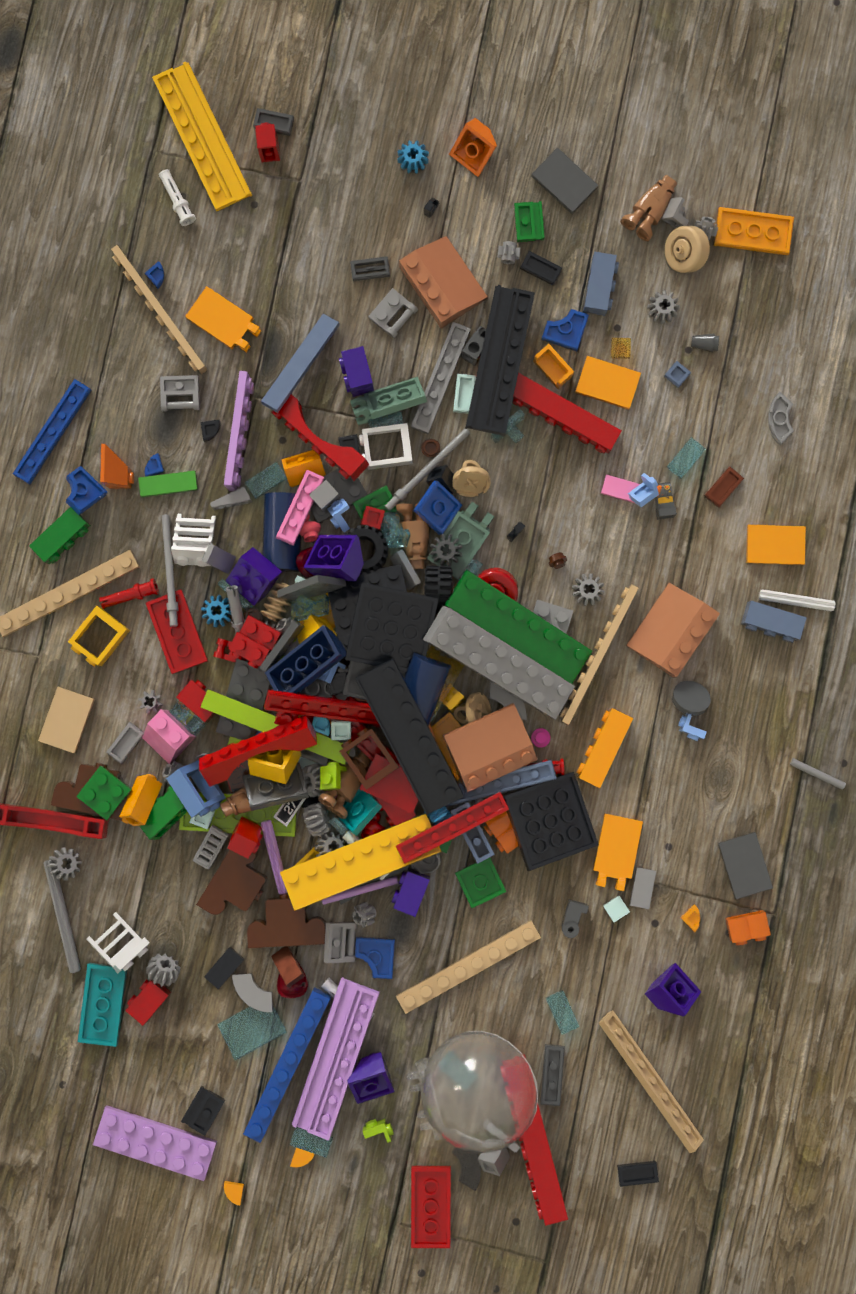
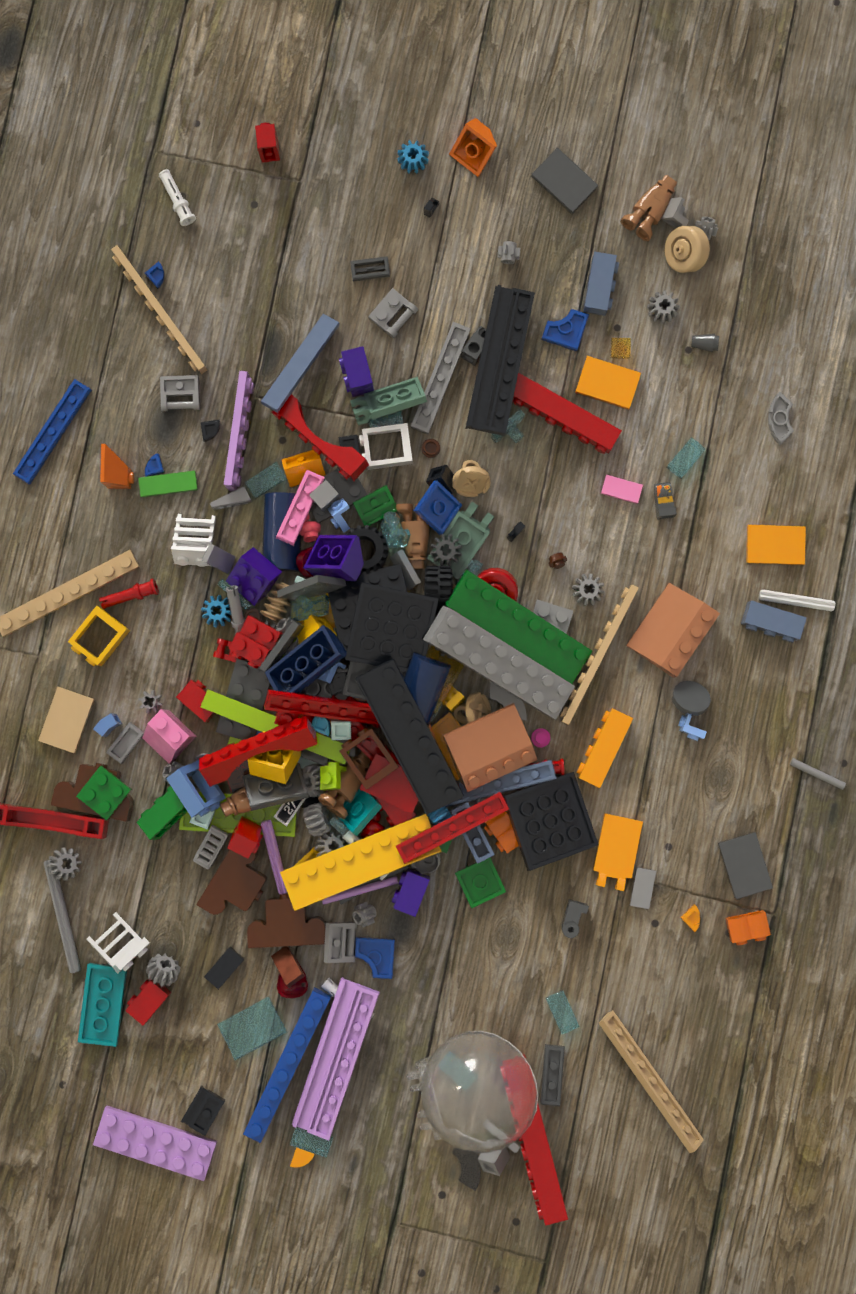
green brick [29,507,91,564] -> none
blue tile [66,466,107,515] -> none
light orange brick [119,774,162,826] -> none
red plate [146,589,208,674] -> none
yellow plate [152,62,252,212] -> none
light grey bar [162,514,179,627] -> none
clear light blue leg [169,700,208,736] -> none
light orange tile [185,286,262,353] -> none
light orange tile [224,1181,244,1206] -> none
light grey tile [232,973,274,1012] -> none
dark grey tile [253,108,294,136] -> none
dark purple slope [347,1052,394,1104] -> none
red plate [361,506,385,529] -> none
lime bracket [362,1119,394,1143] -> none
light grey bar [384,429,470,511] -> none
tan plate [396,920,541,1014] -> none
nougat slope [399,236,488,329] -> none
red plate [411,1166,451,1248] -> none
light aqua tile [453,374,476,414] -> none
green plate [514,201,544,242] -> none
black tile [520,251,562,286] -> none
light orange panel [533,344,574,389] -> none
light aqua tile [603,895,630,922] -> none
black tile [617,1161,659,1187] -> none
light blue bracket [628,473,659,507] -> none
dark purple slope [645,963,701,1016] -> none
sand blue tile [664,361,691,388] -> none
copper tile [704,466,744,508] -> none
light orange tile [713,207,794,255] -> none
none -> medium blue piece [93,713,122,737]

